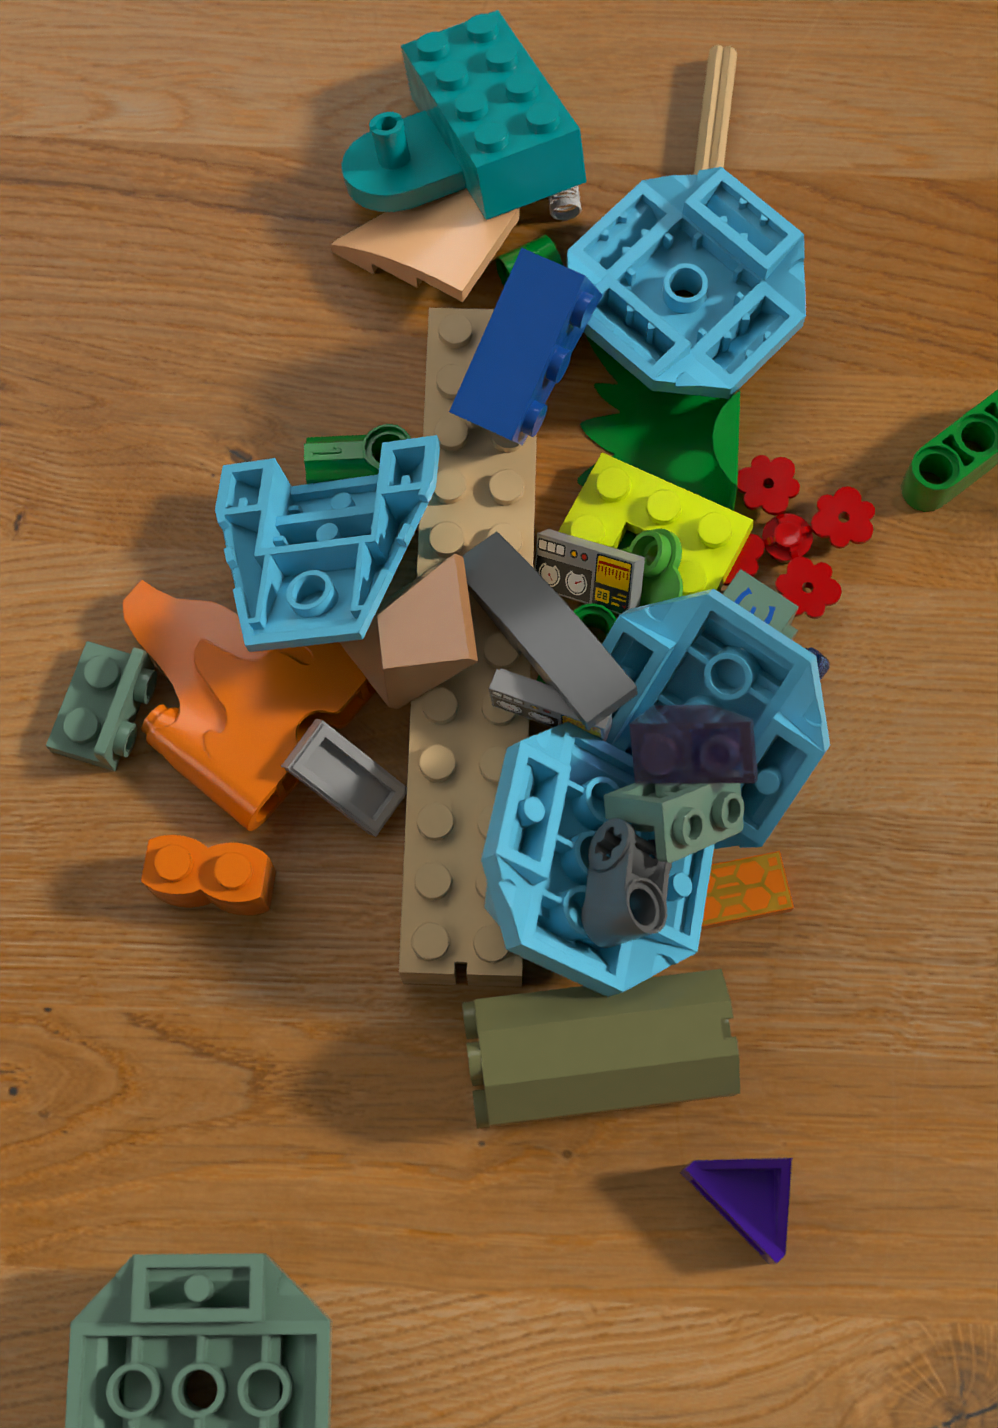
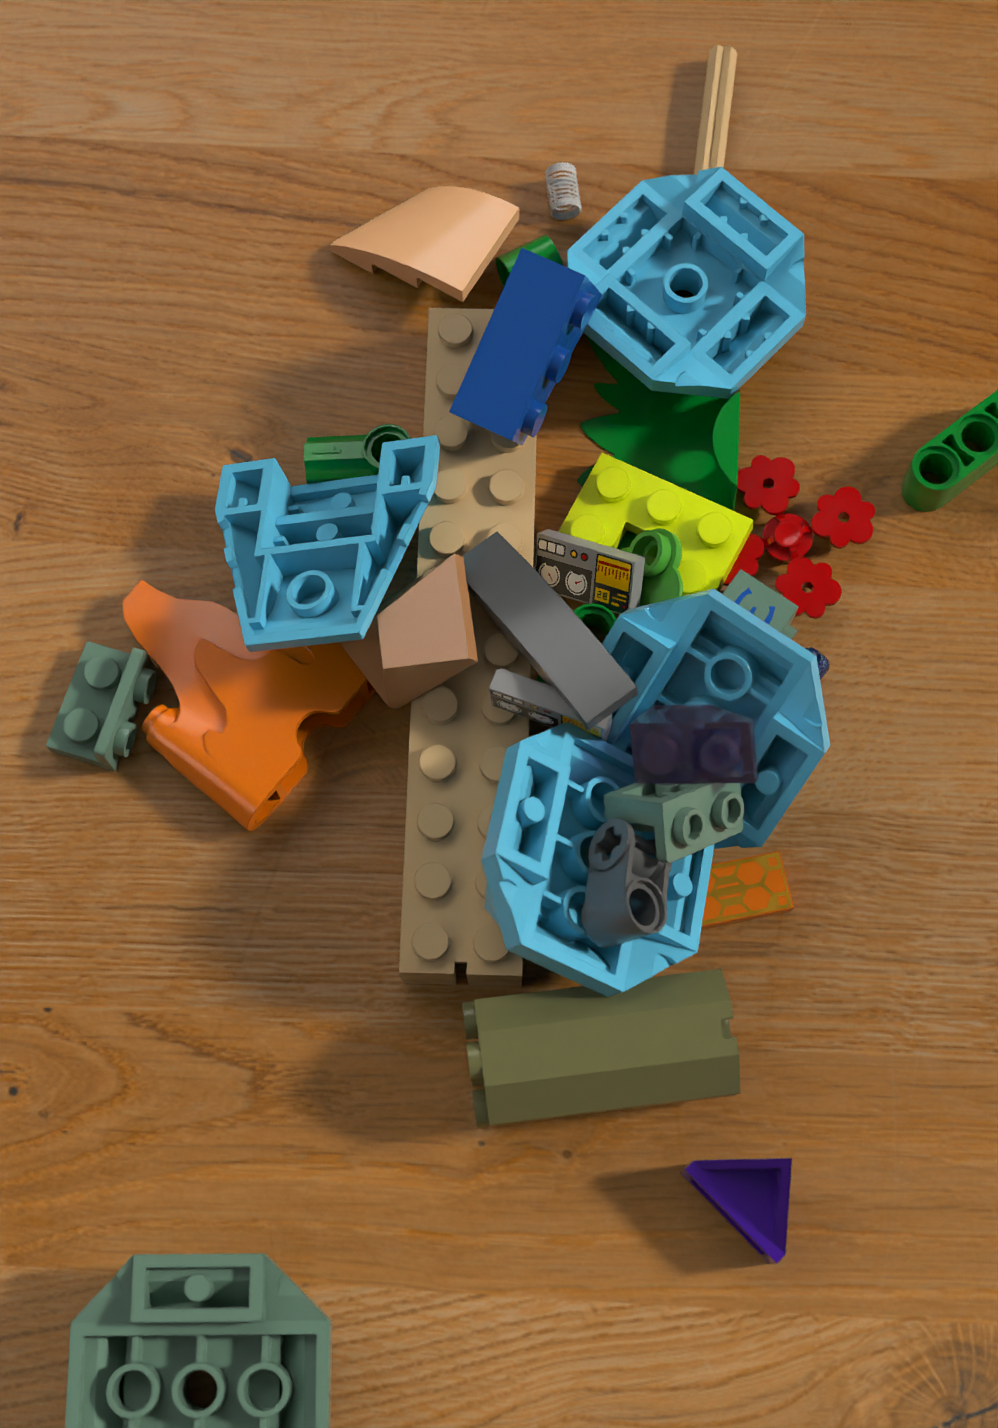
orange brick [141,835,276,915] -> none
light grey tile [281,719,407,837] -> none
teal brick [341,10,587,220] -> none

